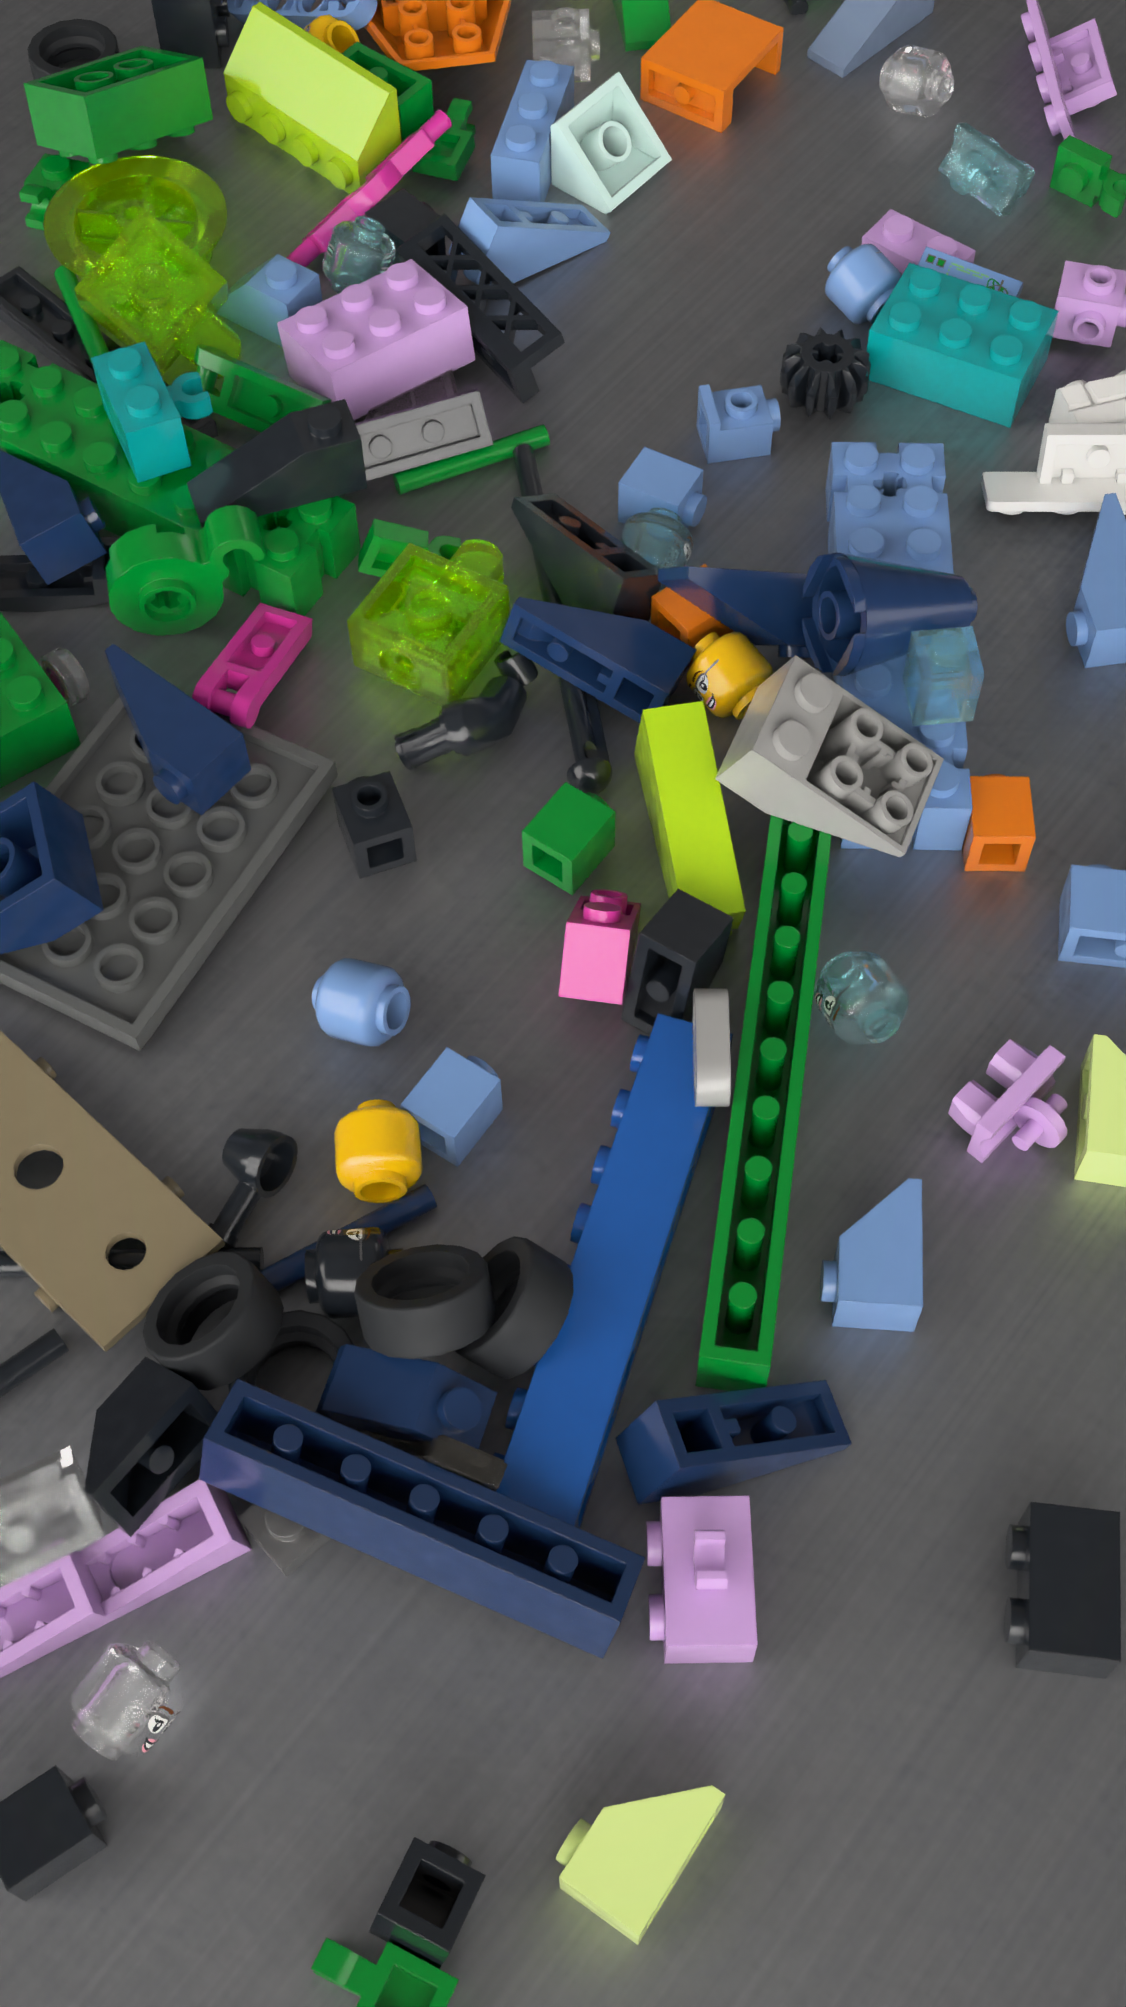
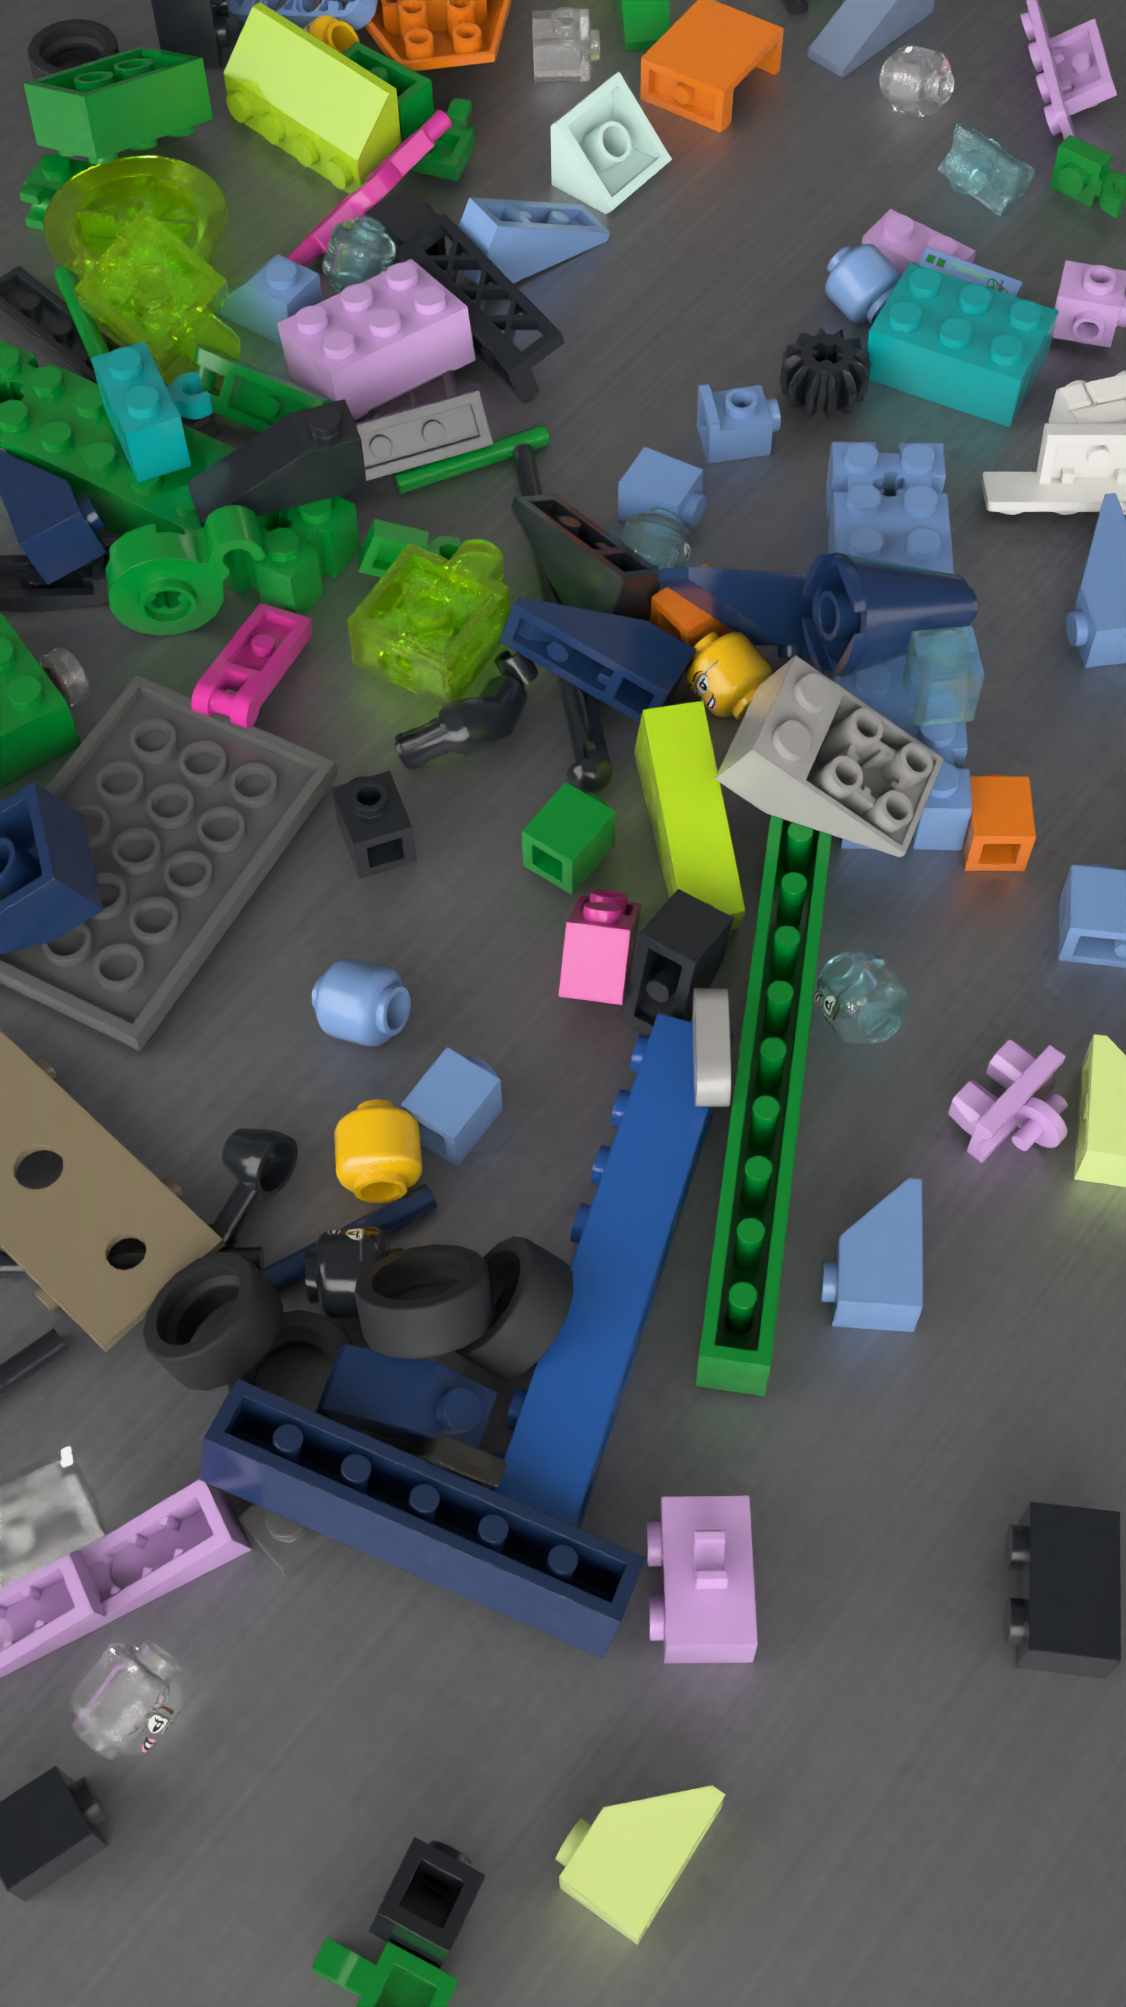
black slope [84,1356,218,1537] -> none
dark blue slope [105,644,251,816] -> none
medium blue brick [490,60,574,202] -> none
dark blue slope [615,1380,852,1505] -> none

